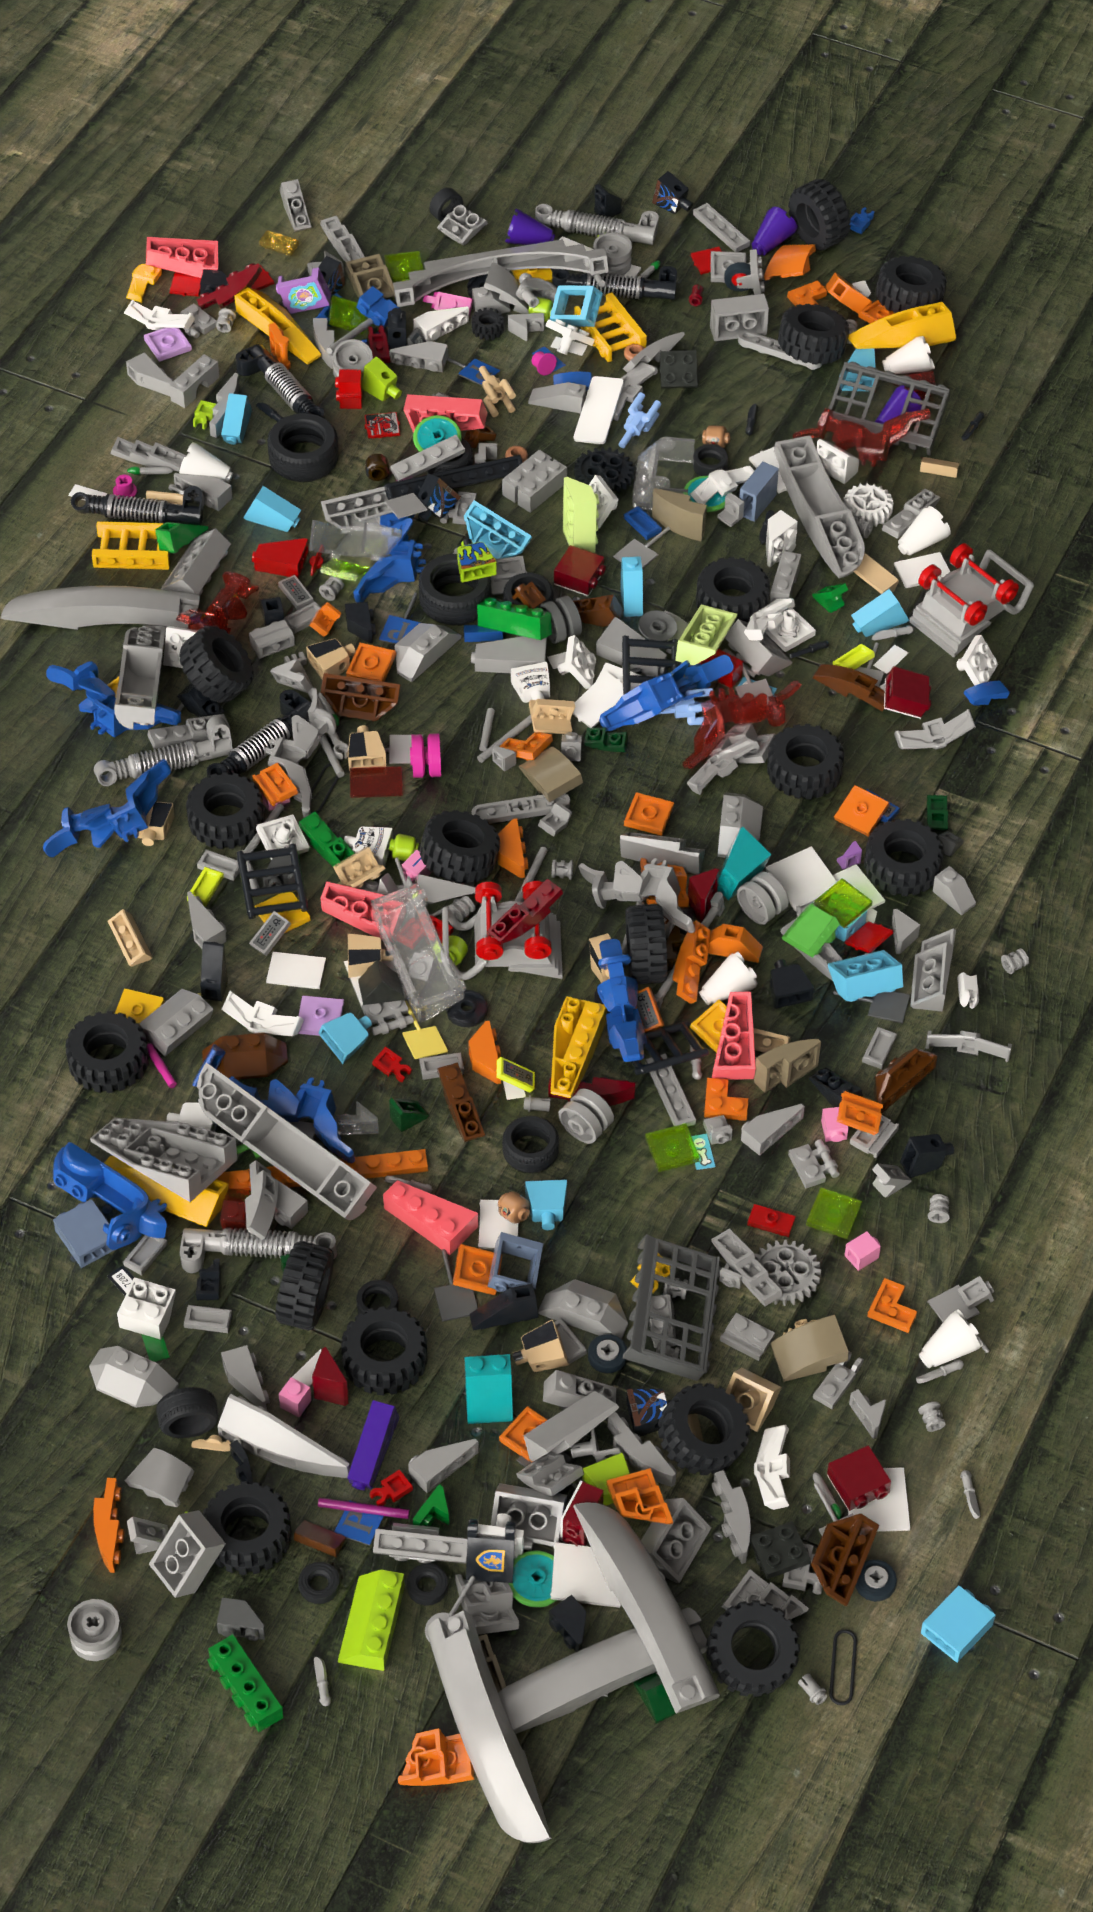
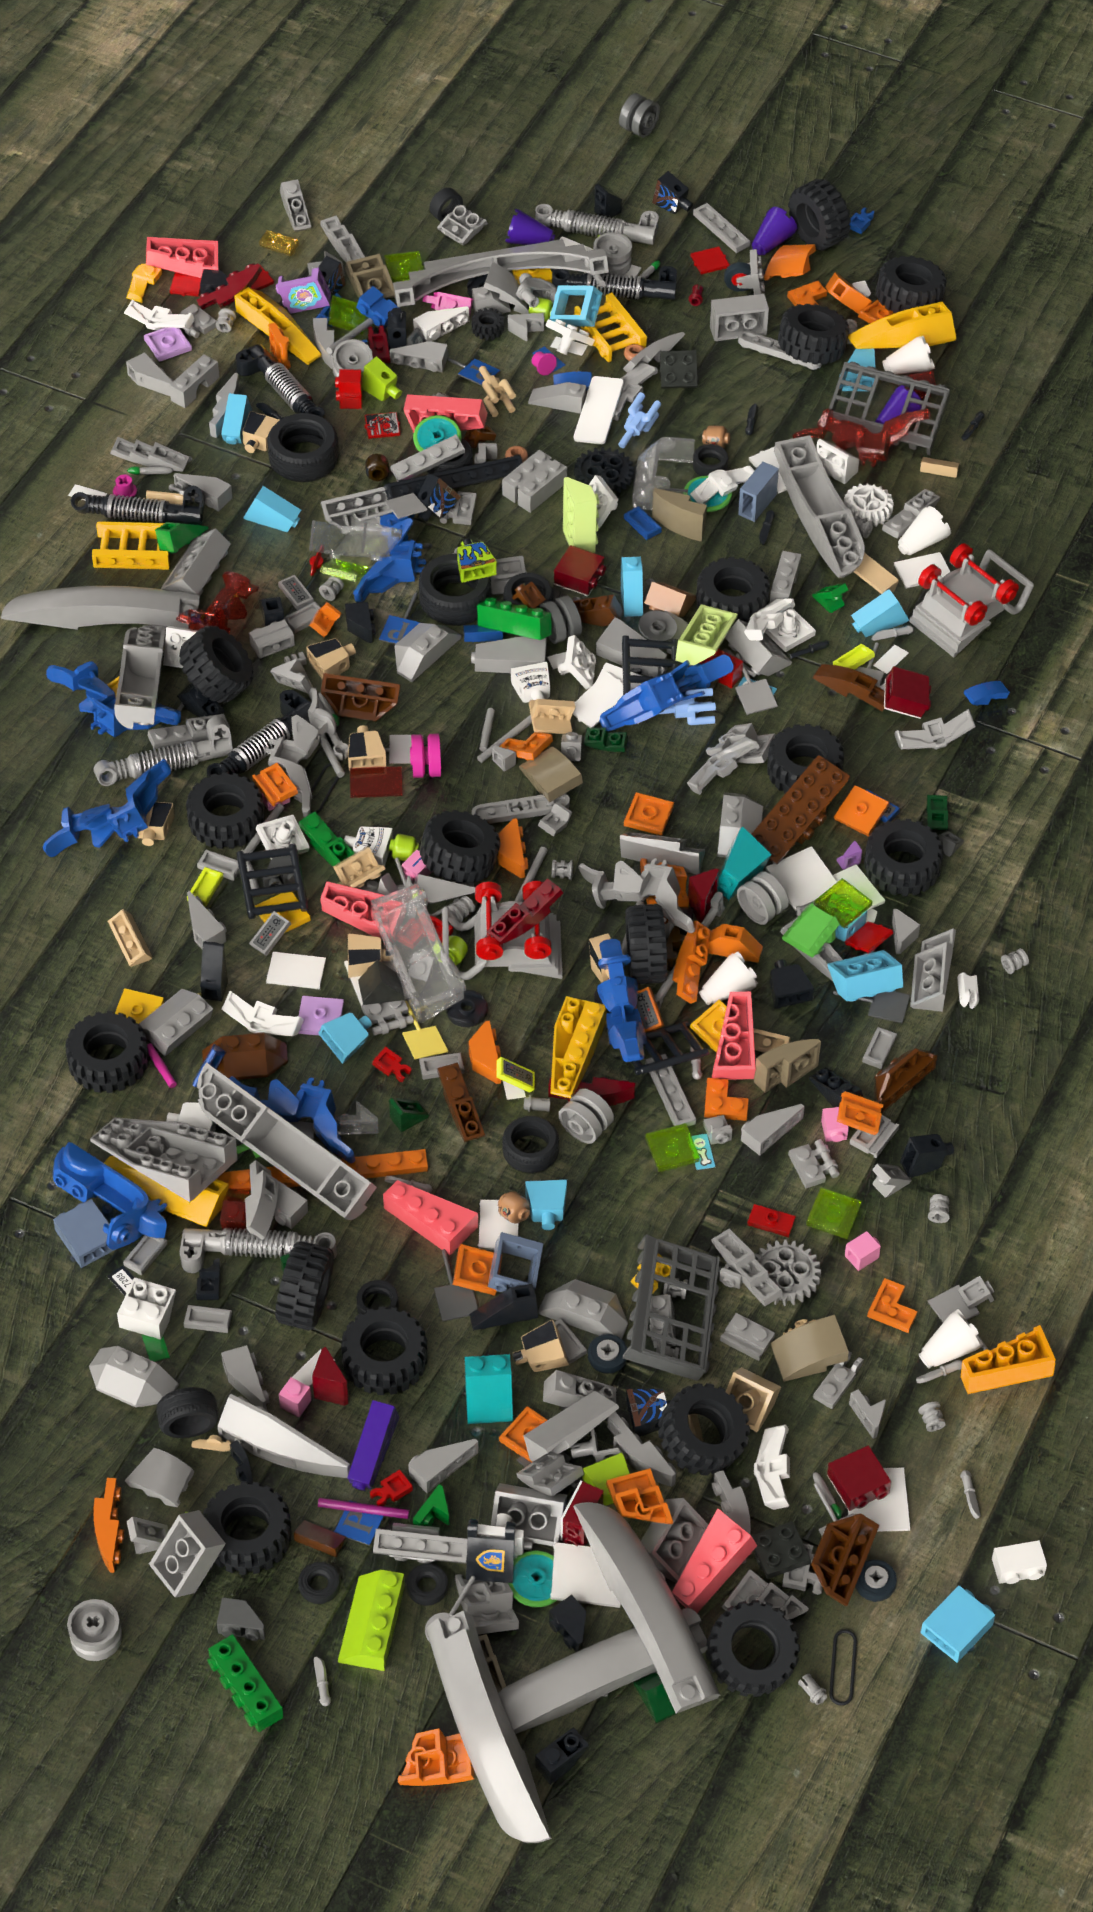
white cone [179,442,233,483] -> none
lime plate [193,400,216,430] -> none
red slope [252,538,309,578] -> none
orange plate [346,642,396,682] -> none
medium azure wedge [464,500,532,559] -> none
light grey piece [613,527,670,569] -> none
clear red piece [683,681,801,769] -> none
light grey plate [710,251,746,283] -> none
light grey bracket [718,492,744,527] -> none
white slope [766,510,798,567] -> none
light grey plate [926,1031,1012,1062] -> none
light grey slope [933,866,976,916] -> none
white plate [957,635,998,686] -> none
none -> tan torso [242,411,279,453]
none -> black slope [535,1727,589,1785]
none -> dark grey wheel [619,93,660,138]
none -> slope [644,582,696,617]
none -> coral wedge [672,1509,757,1613]
none -> reddish brown bracket [751,755,850,865]
none -> light orange wedge [961,1325,1056,1394]
none -> white brick [992,1541,1047,1584]

